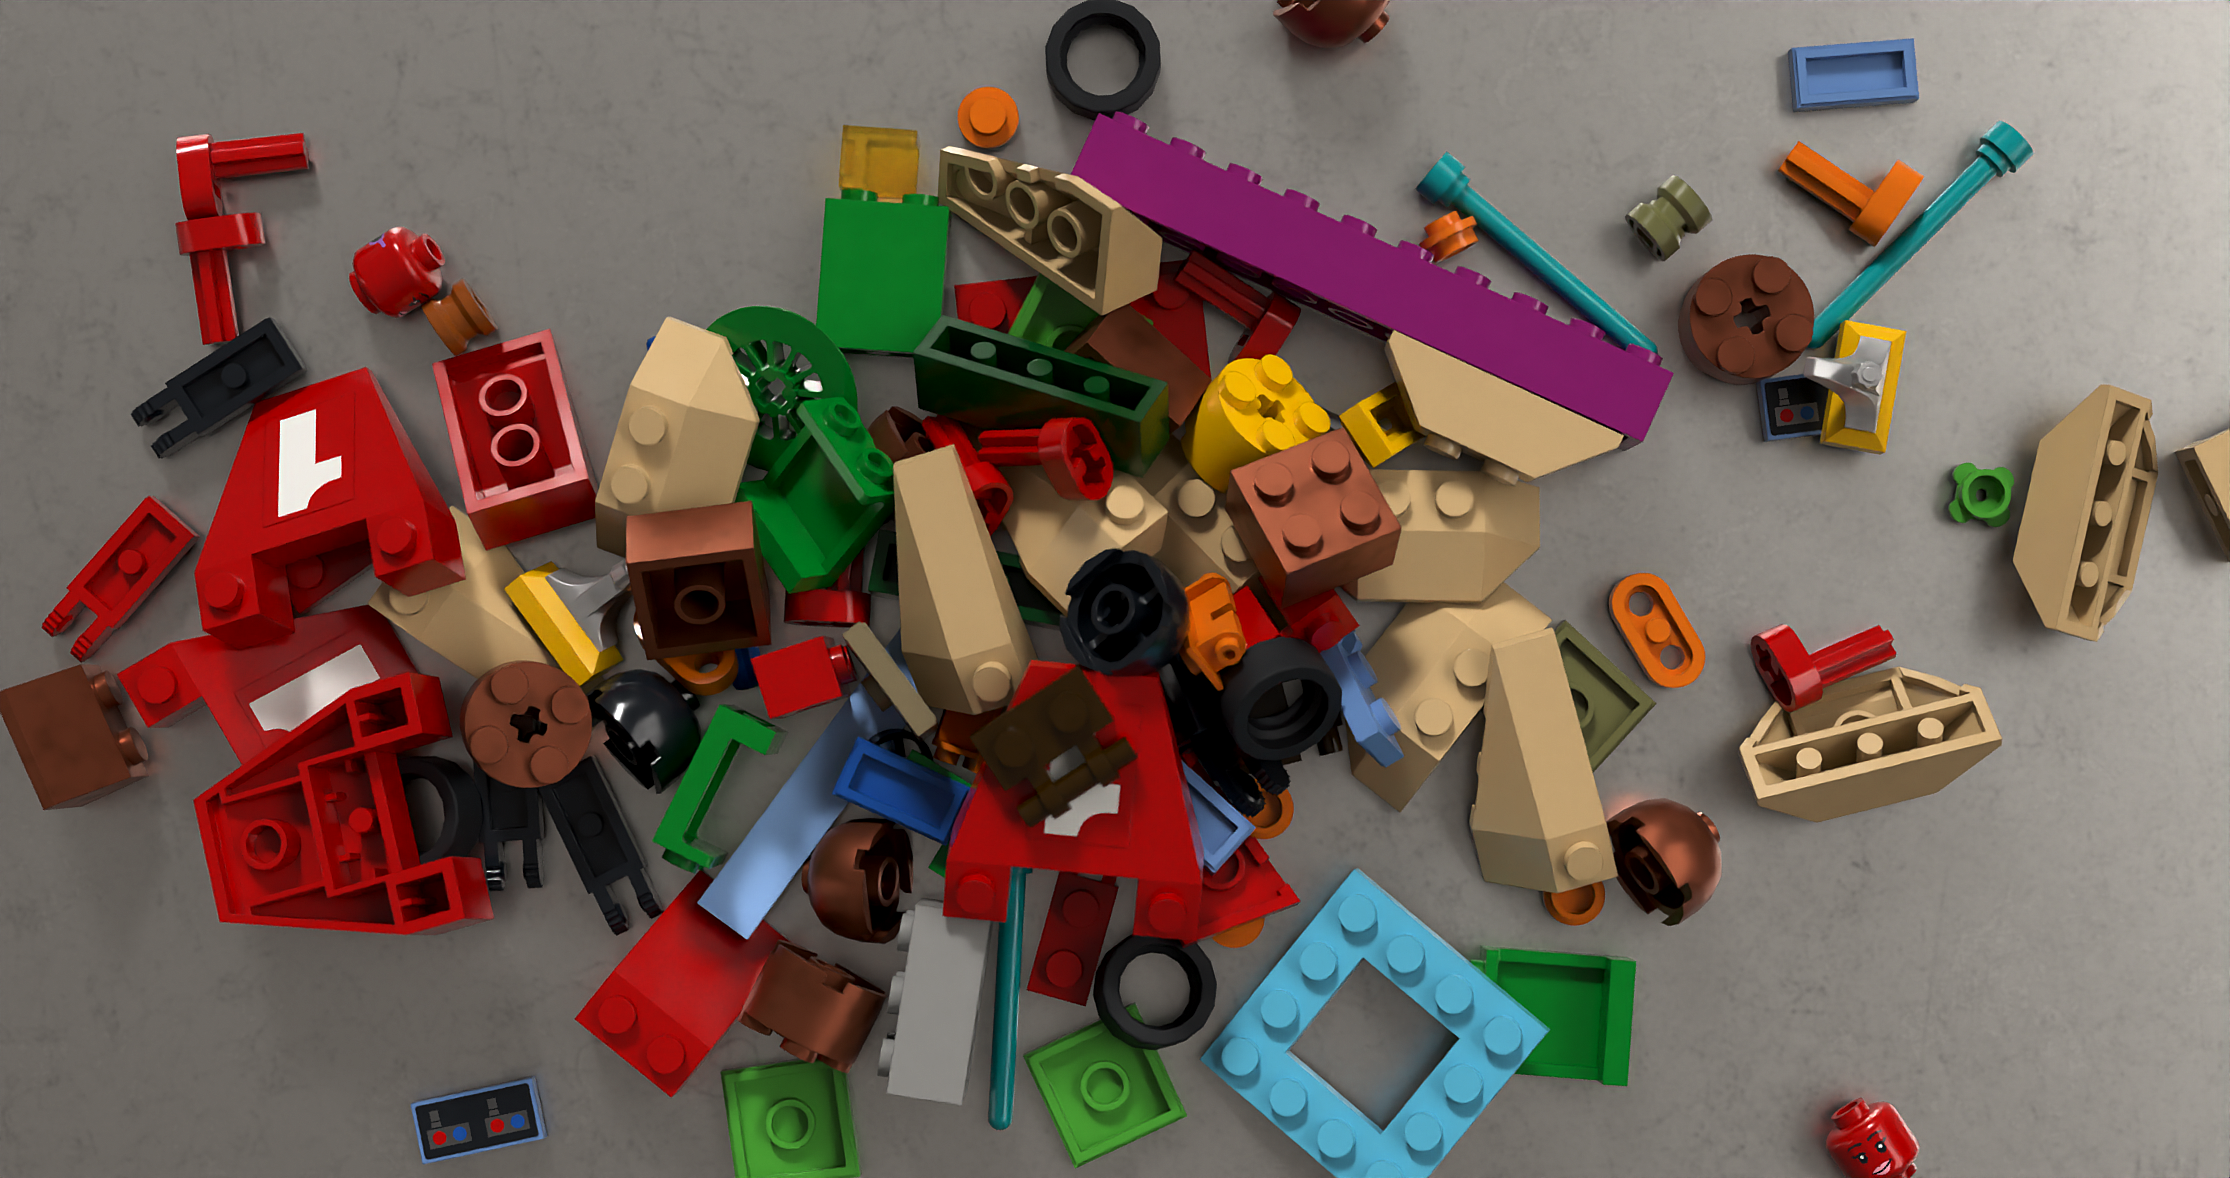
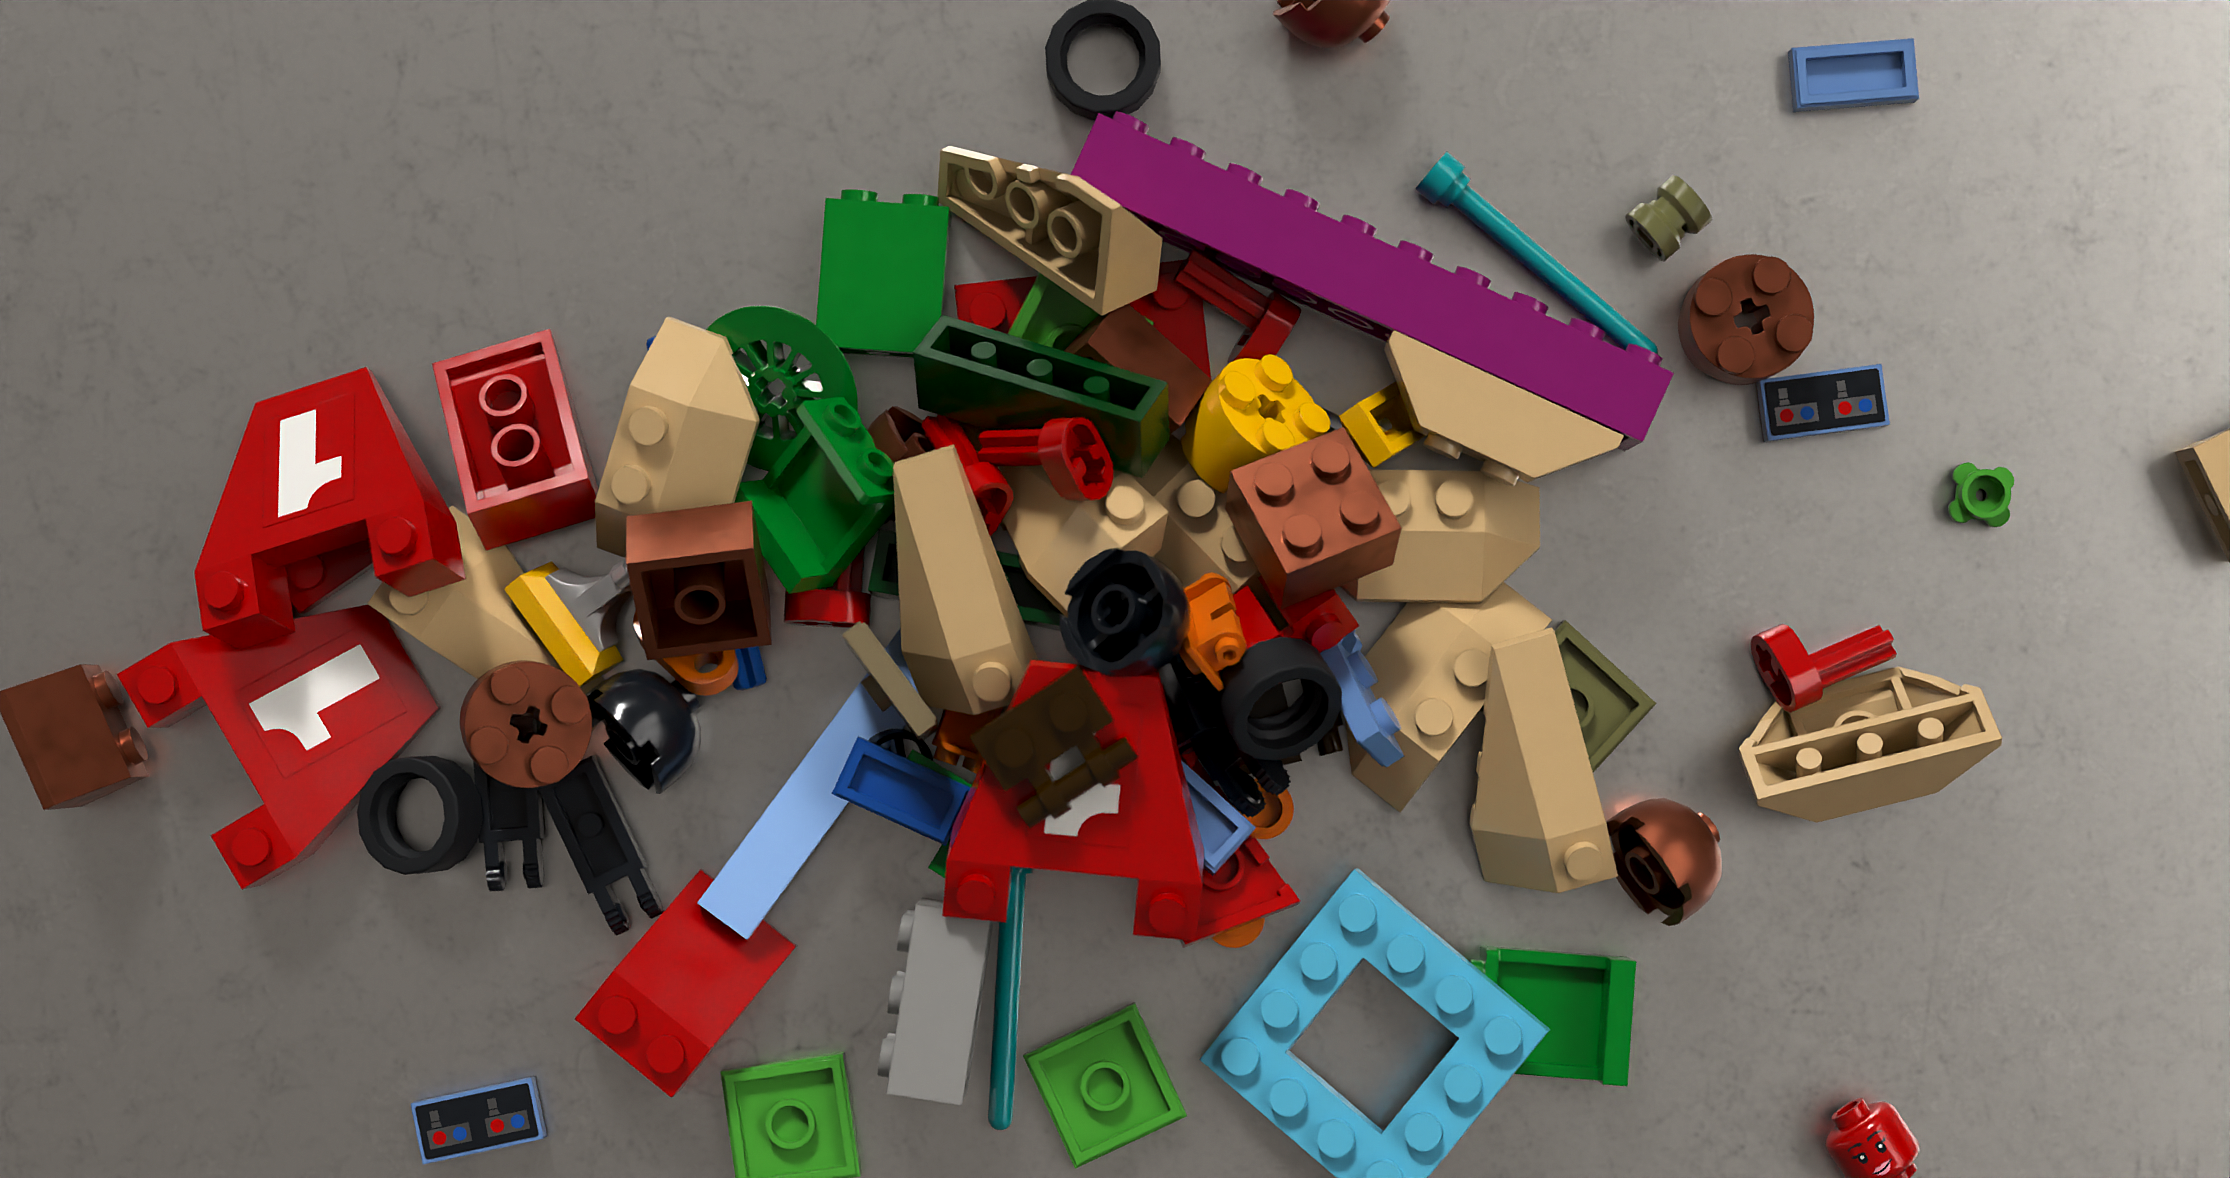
red hinge [41,496,200,663] -> none
black hinge [131,317,308,459] -> none
red piece [175,212,266,345] -> none
red piece [176,133,309,220] -> none
red wedge [193,672,494,935] -> none
red head [349,226,445,318] -> none
dark orange wheel [421,278,498,357] -> none
green panel [652,704,788,874] -> none
copper brick [737,940,887,1073] -> none
red brick [751,635,858,719] -> none
copper cylinder [801,818,913,944] -> none
clear yellow panel [839,125,921,200] -> none
orange plate [957,87,1019,149] -> none
red hinge [1026,871,1119,1007] -> none
black tyre [1093,934,1217,1050] -> none
orange plate [1418,211,1479,264] -> none
orange plate [1542,881,1605,926] -> none
orange plate [1609,573,1705,688] -> none
orange piece [1778,141,1924,247] -> none
piece [1804,320,1906,455] -> none
teal piece [1807,120,2034,349] -> none
tan wedge [2013,384,2158,642] -> none

